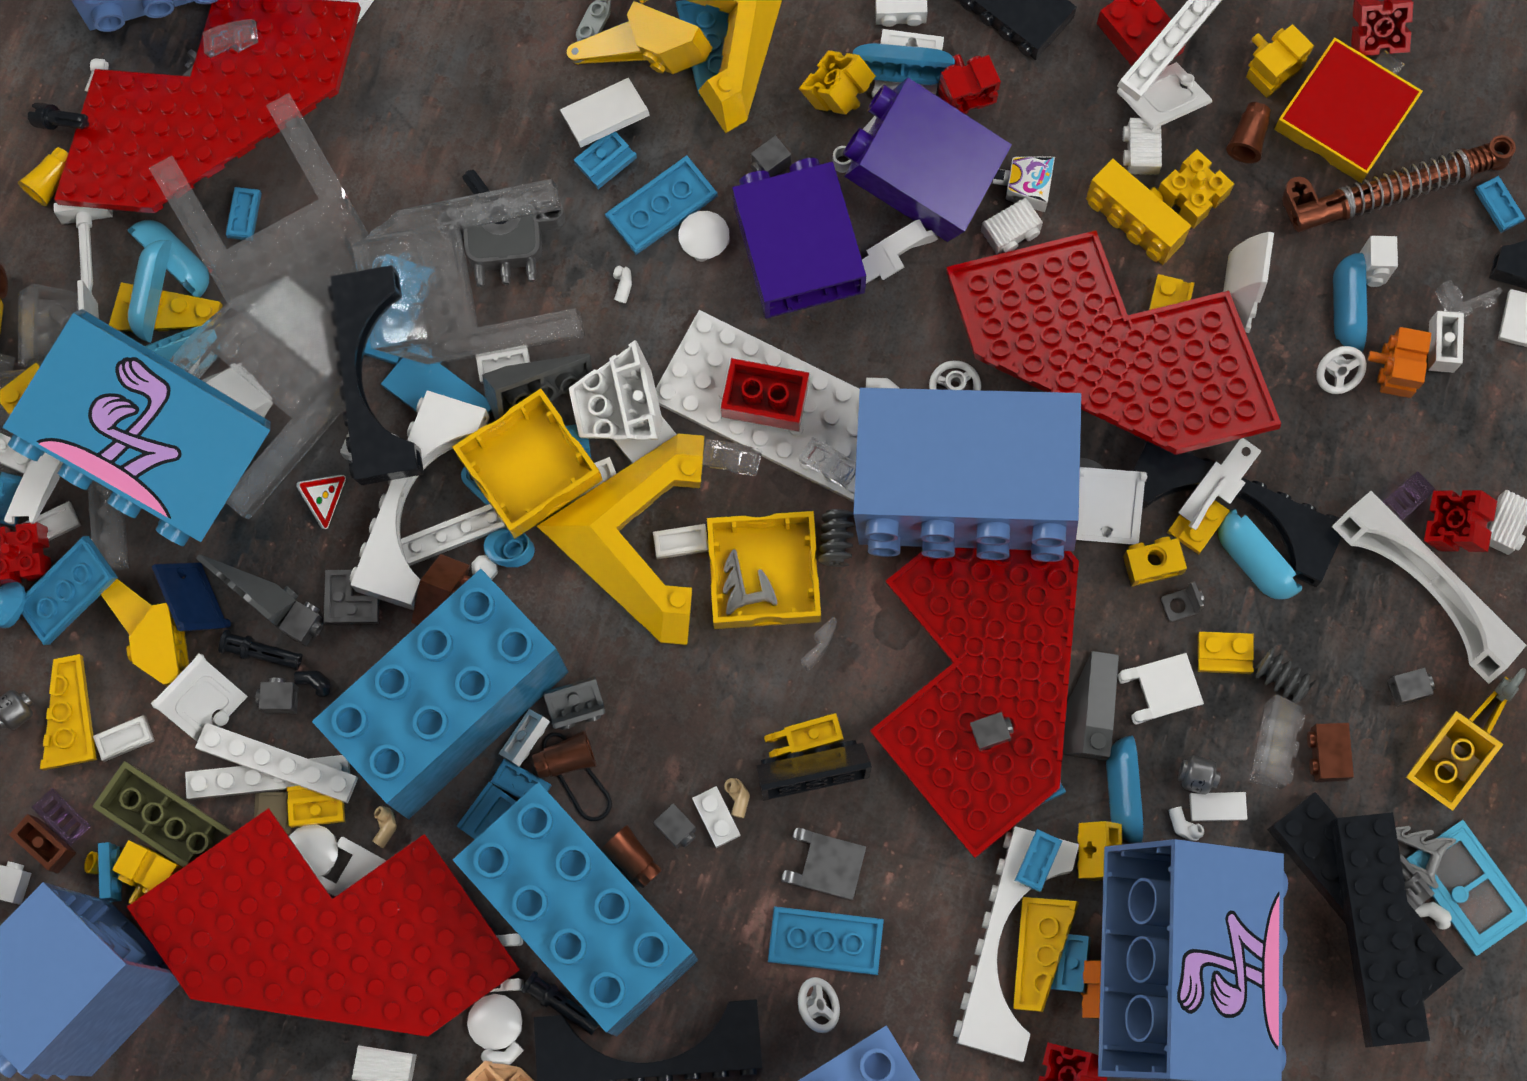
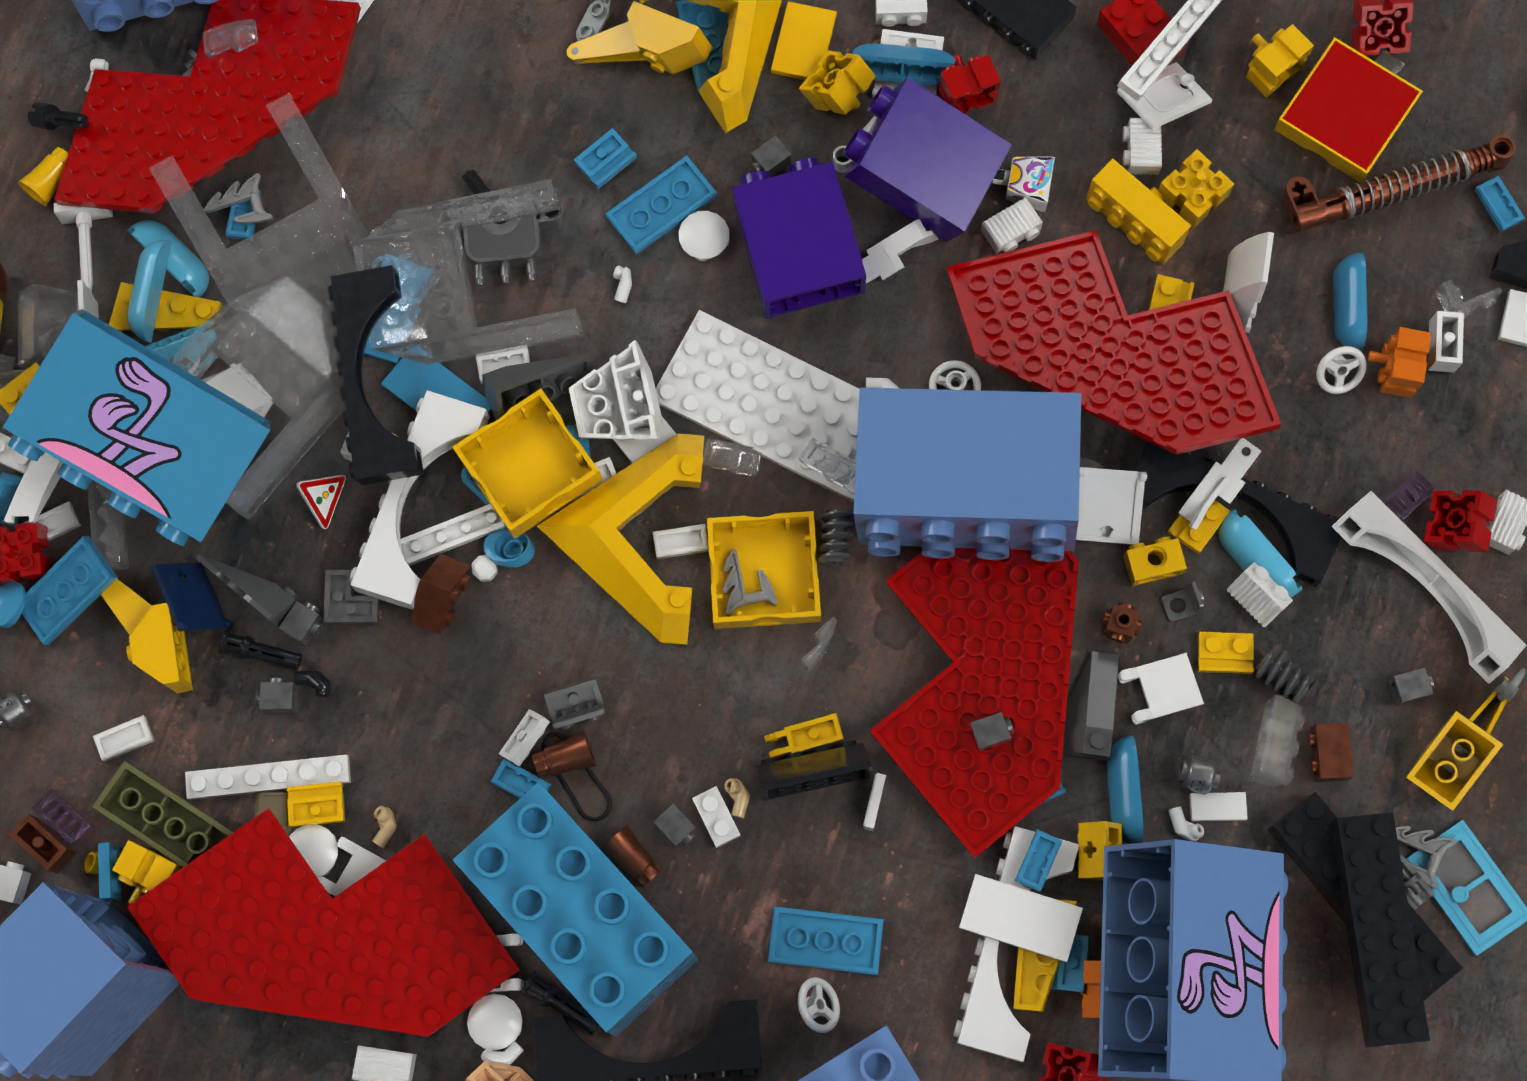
yellow wing [40,654,97,771] -> none
white container [151,653,248,742] -> none
white plate [195,723,358,803] -> none
dark azure brick [312,569,569,820] -> none
dark azure plate [457,782,517,839] -> none
white tile [560,78,650,147] -> none
red brick [721,358,809,432] -> none
flat silver flag [781,828,866,900] -> none
copper plant [1226,102,1271,163] -> none
white brick [1360,236,1398,287] -> none
white arm [1415,902,1452,930] -> none
none -> light grey piece [205,173,273,224]
none -> yellow tile [771,1,837,80]
none -> white tile [863,773,886,831]
none -> white tile [959,874,1083,963]
none -> copper brick [1101,603,1142,644]
none -> white brick [1227,562,1293,627]

